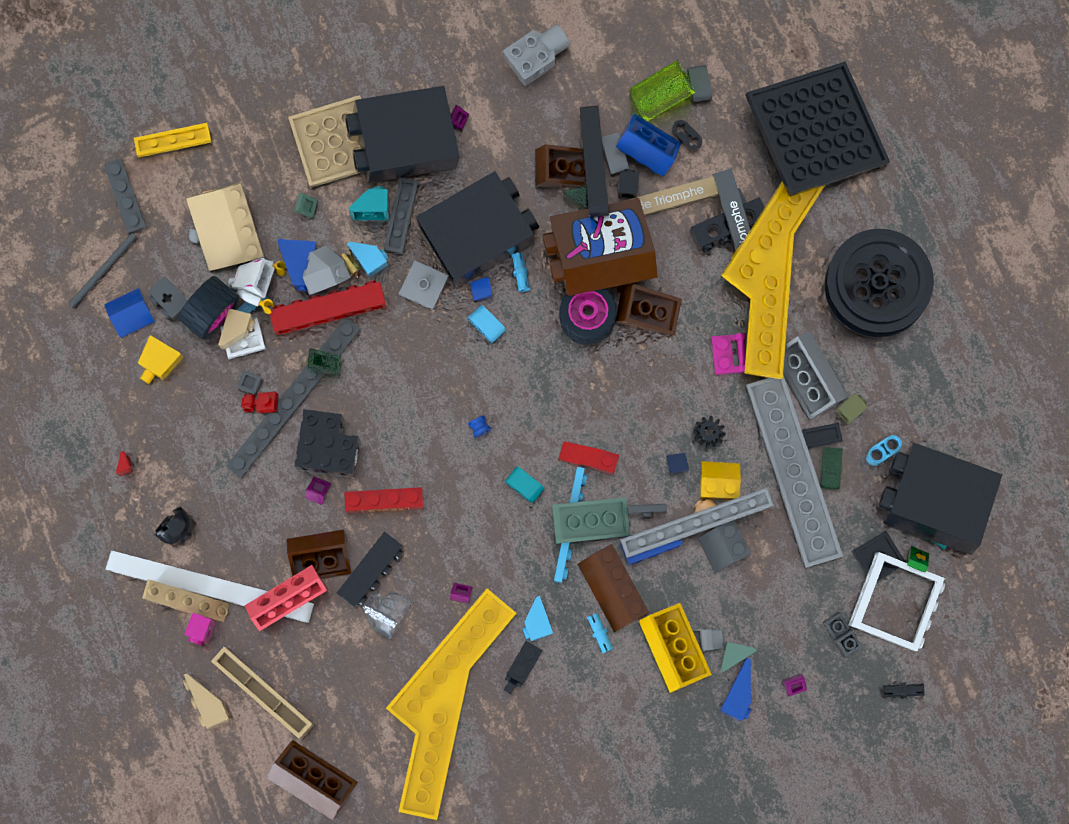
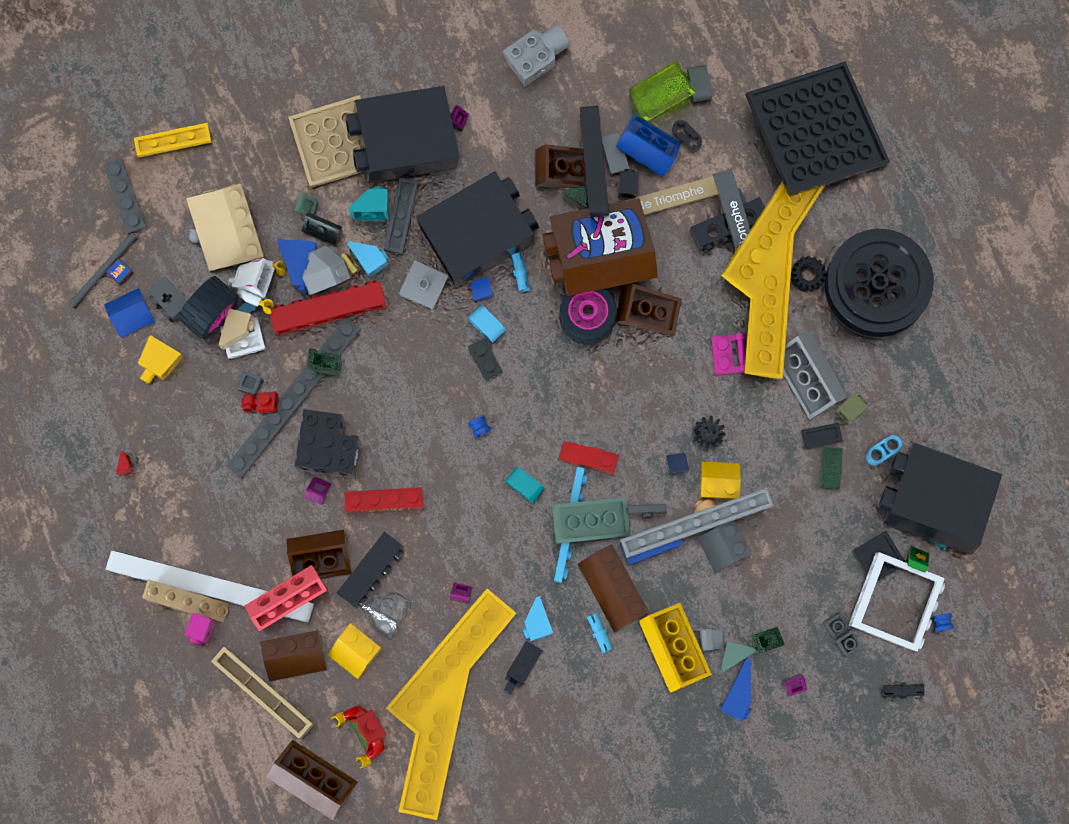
black cylinder [154,506,192,544] -> none
tan slope [183,673,231,729] -> none
light grey plate [746,375,843,568] -> none
none -> tile [105,258,133,285]
none -> reddish brown slope [260,630,327,682]
none -> pearl dark grey plate [301,212,342,245]
none -> yellow slope [328,623,382,679]
none -> red torso [331,705,386,769]
none -> pearl dark grey plate [468,338,502,381]
none -> clear green slope [750,627,785,656]
none -> black tyre [791,256,827,292]
none -> blue wheel [932,613,955,632]

